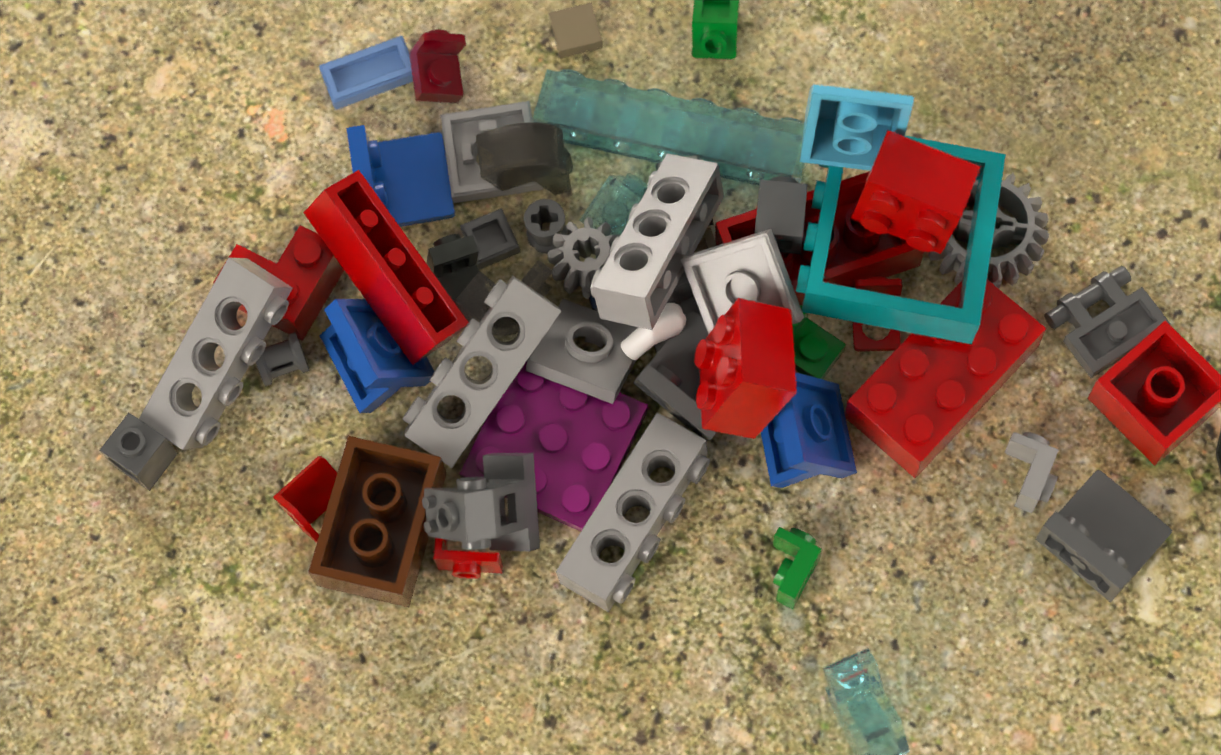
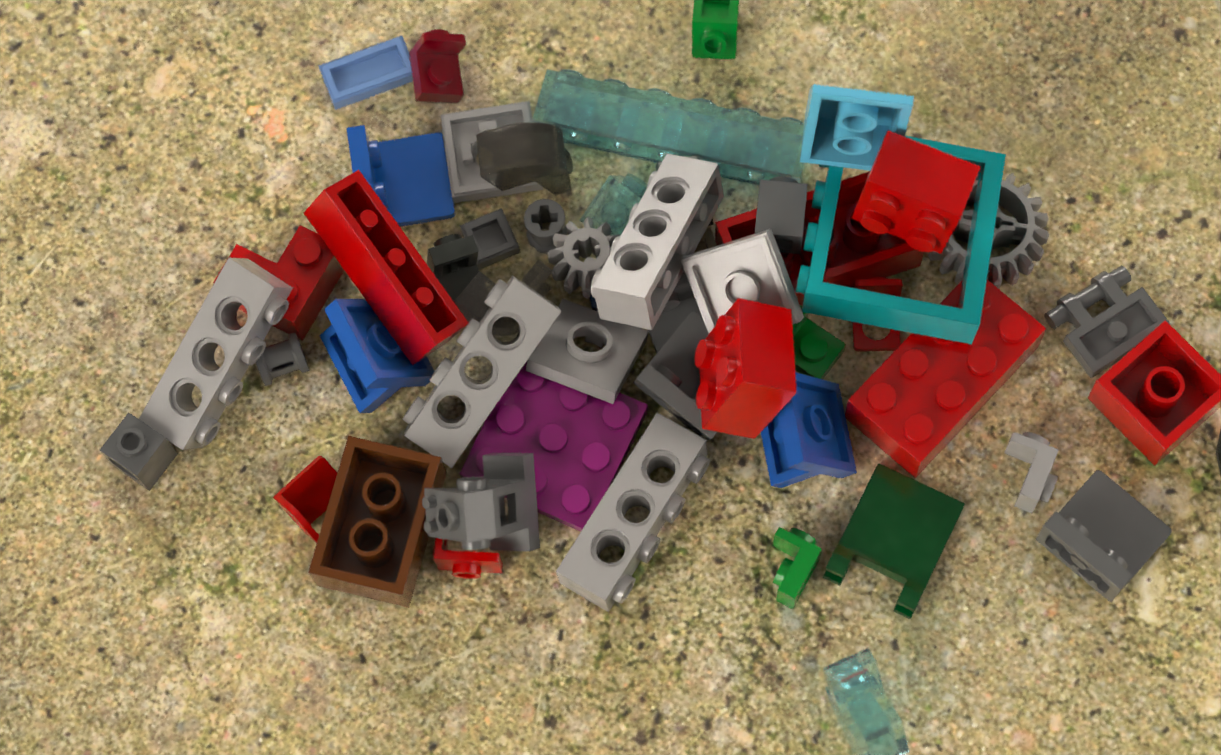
dark tan tile [548,2,603,58] -> none
white arm [621,303,687,360] -> none
none -> dark green flag [823,463,965,619]

